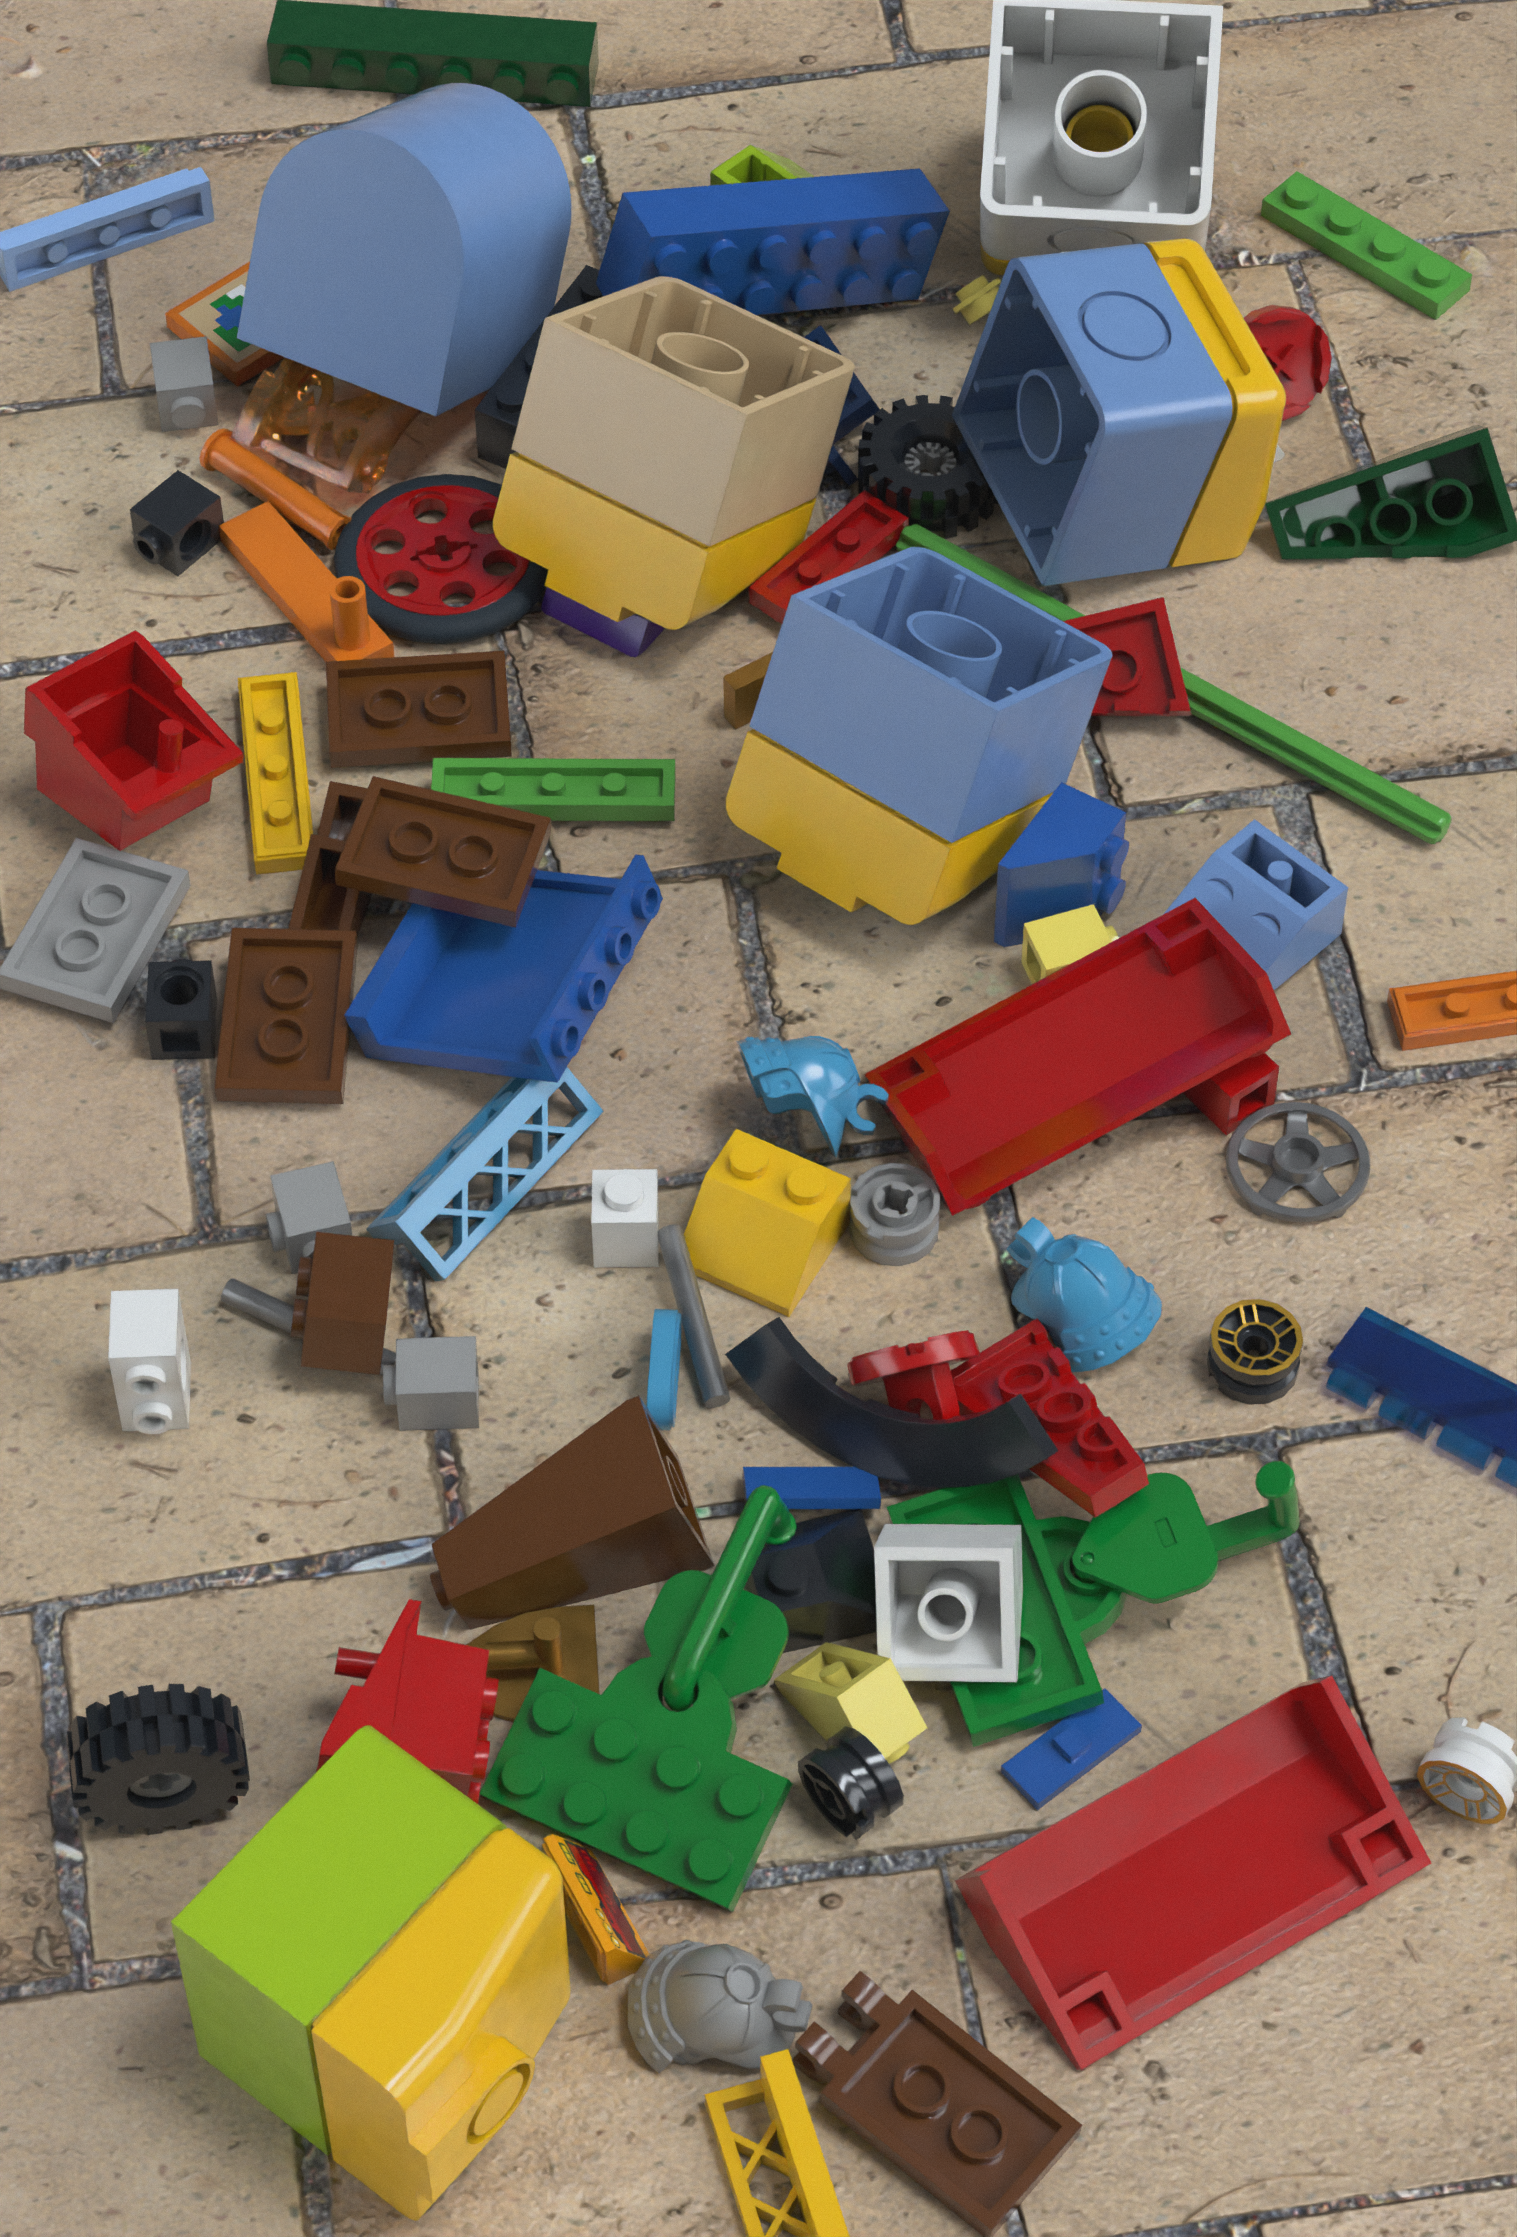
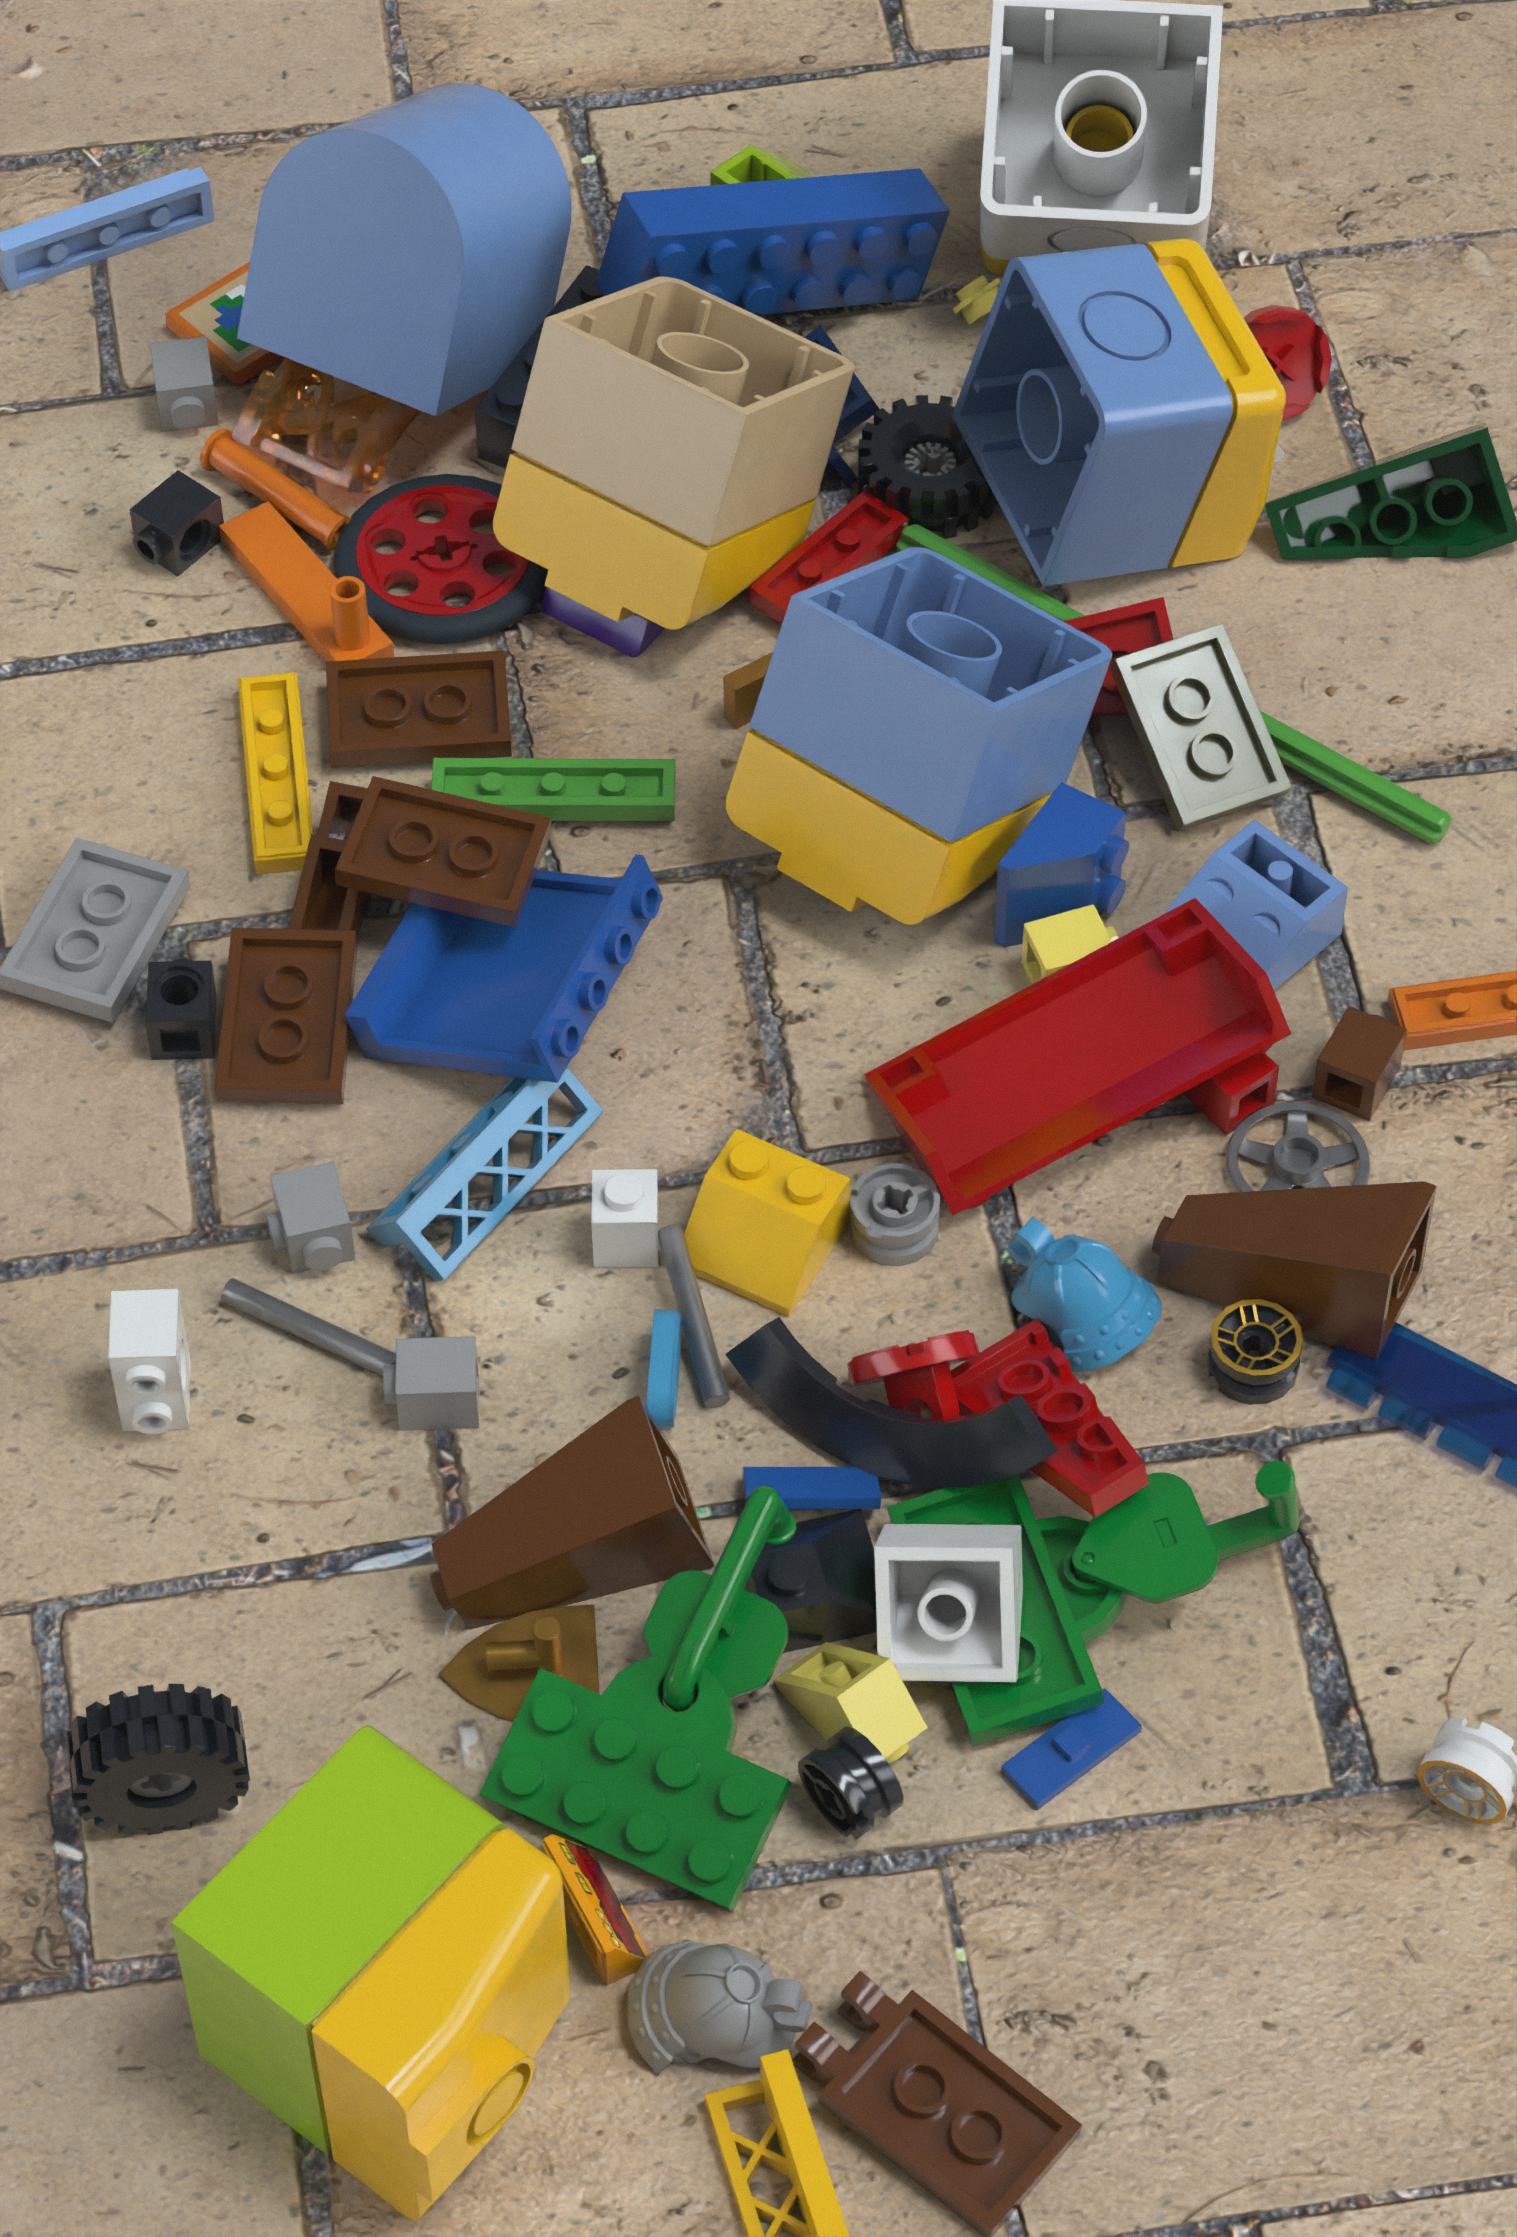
red piece [24,630,244,851] -> none
dark green brick [266,0,599,107] -> none
reddish brown brick [290,1232,394,1375] -> none
red piece [316,1599,499,1804] -> none
dark azure helmet [736,1036,889,1158] -> none
red slope [955,1675,1432,2070] -> none
bright green plate [1261,171,1472,320] -> none
none -> plate [1109,623,1292,832]
none -> reddish brown slope [1152,1181,1437,1361]
none -> reddish brown brick [1312,1006,1407,1121]

